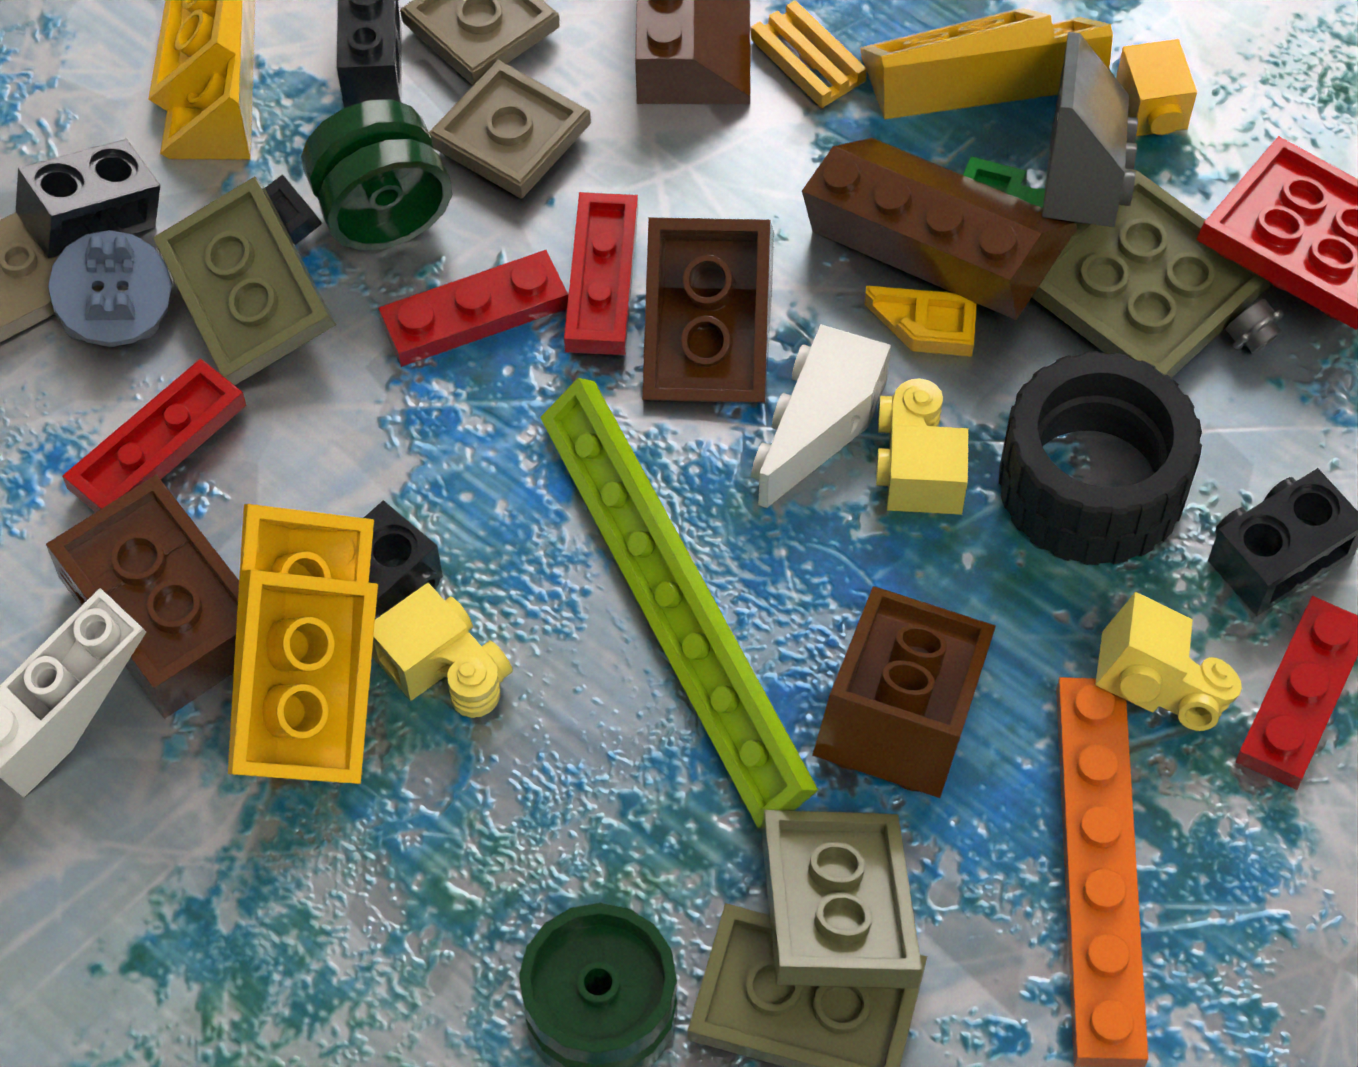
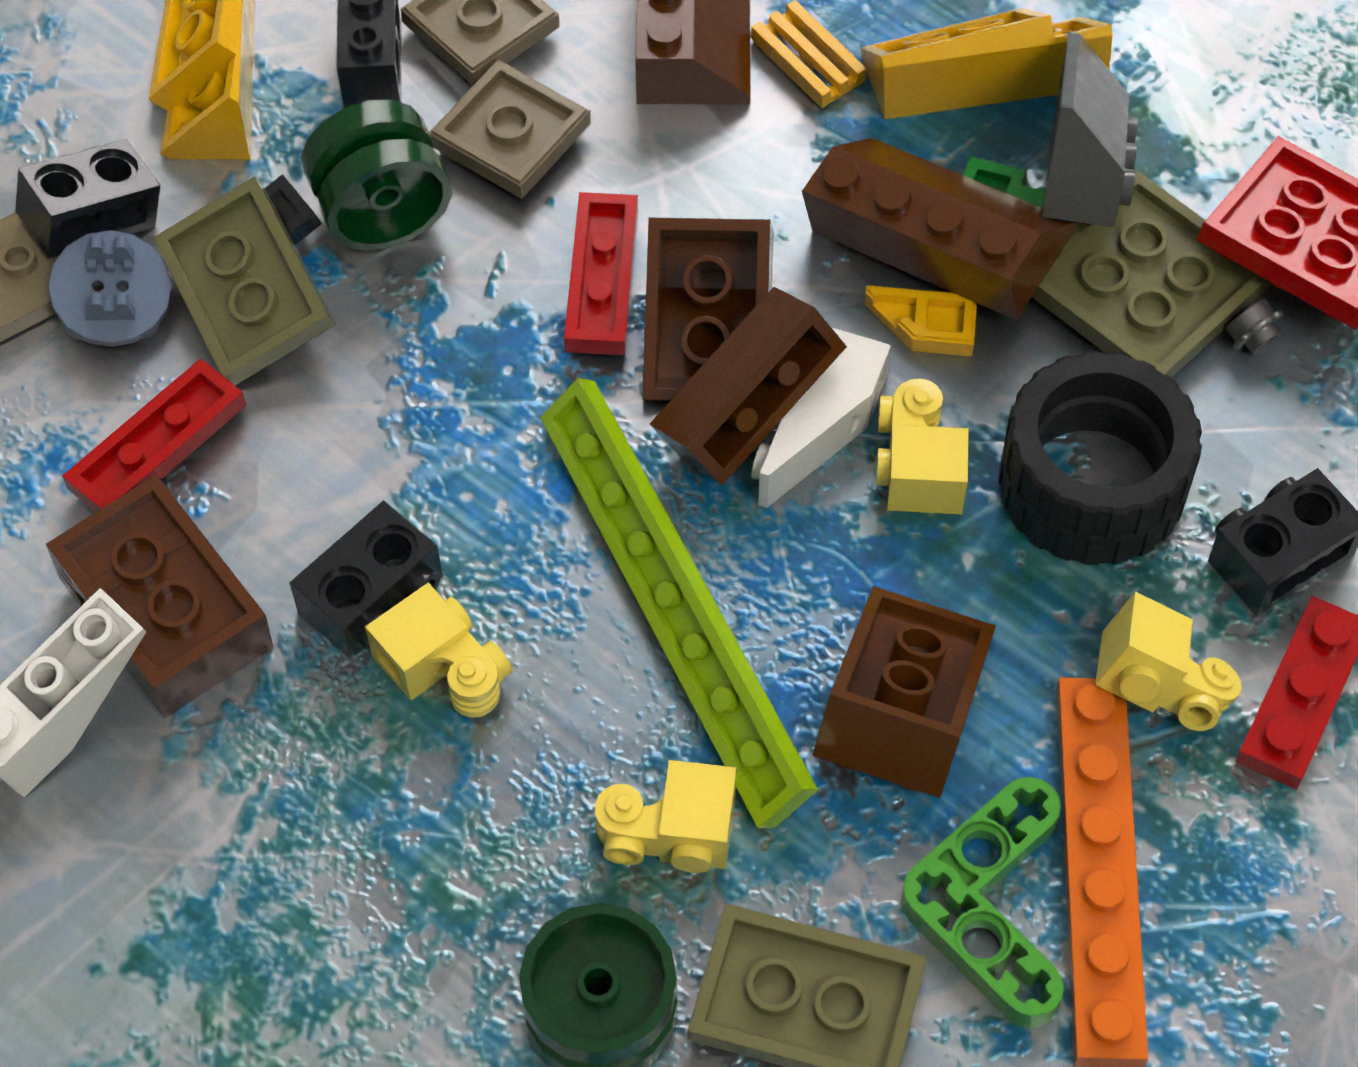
yellow slope [228,504,378,784] -> none
red plate [378,250,568,367] -> none
olive plate [761,810,922,989] -> none
yellow brick [1116,39,1197,136] -> none
none -> light yellow brick [595,760,736,873]
none -> reddish brown brick [650,287,847,485]
none -> bright green beam [901,777,1064,1028]

